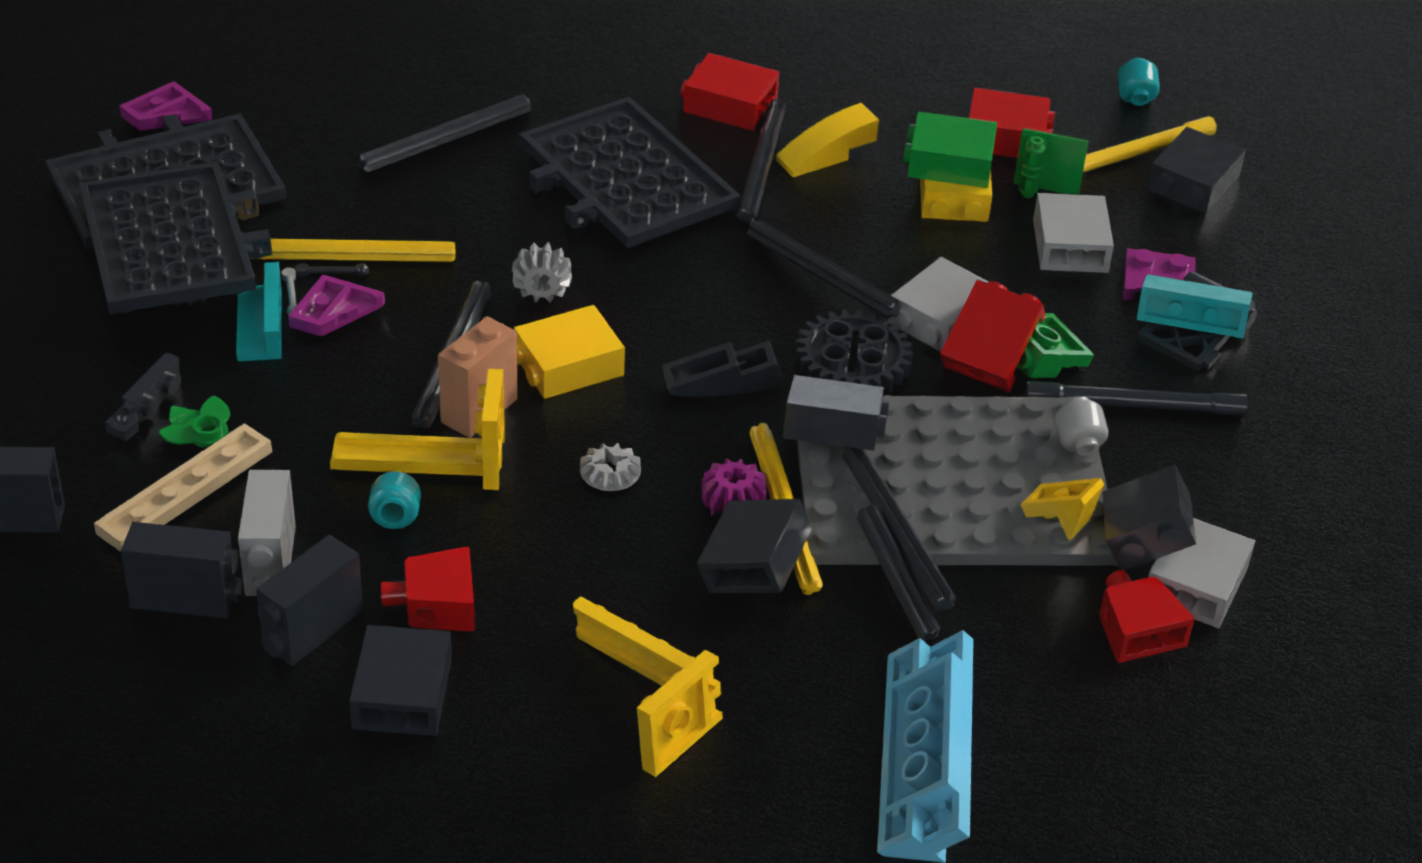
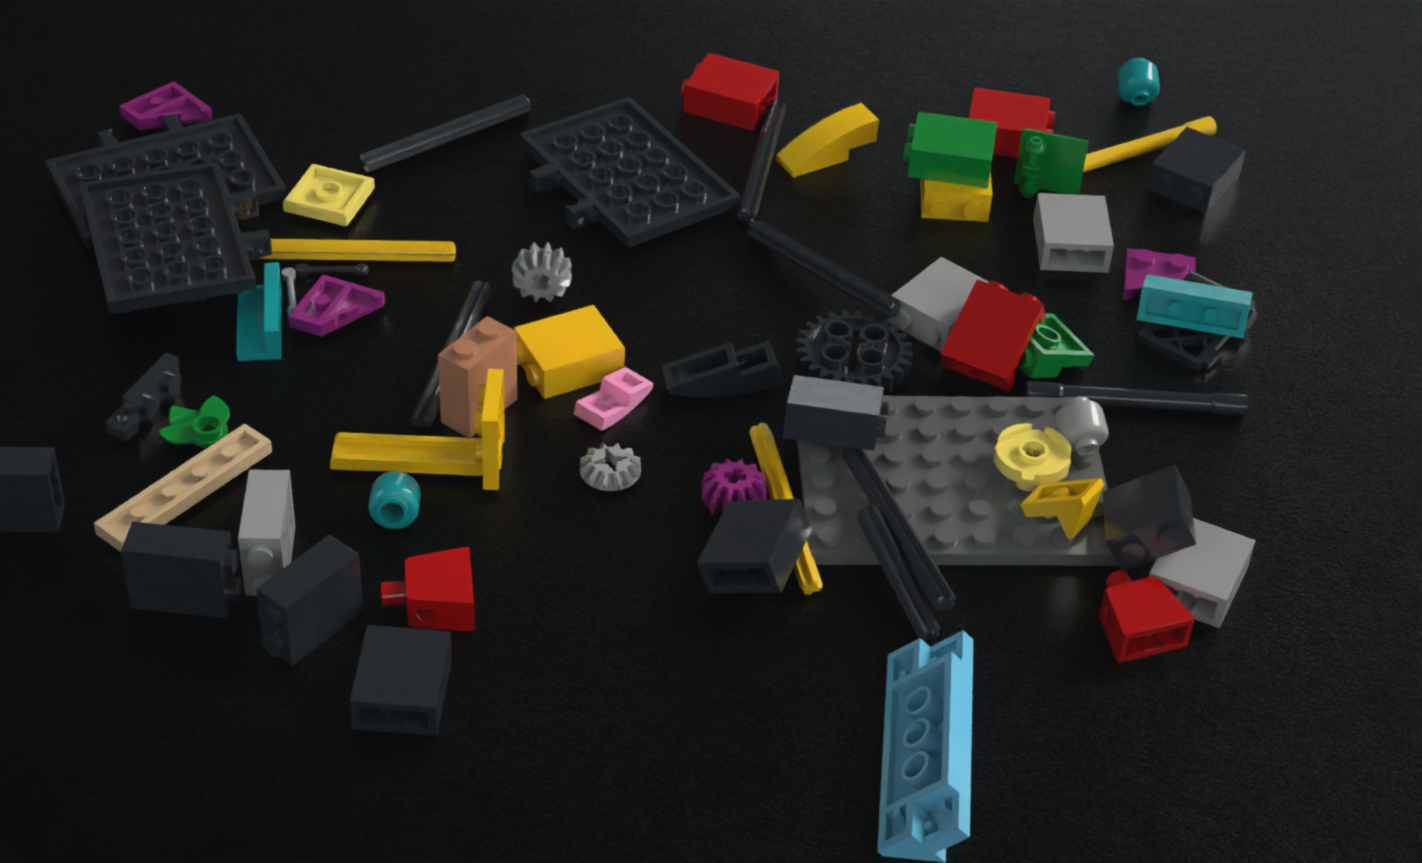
yellow bracket [573,597,722,777] -> none
none -> light yellow plate [283,164,375,226]
none -> bright pink slope [574,367,653,431]
none -> light yellow plate [993,423,1071,491]

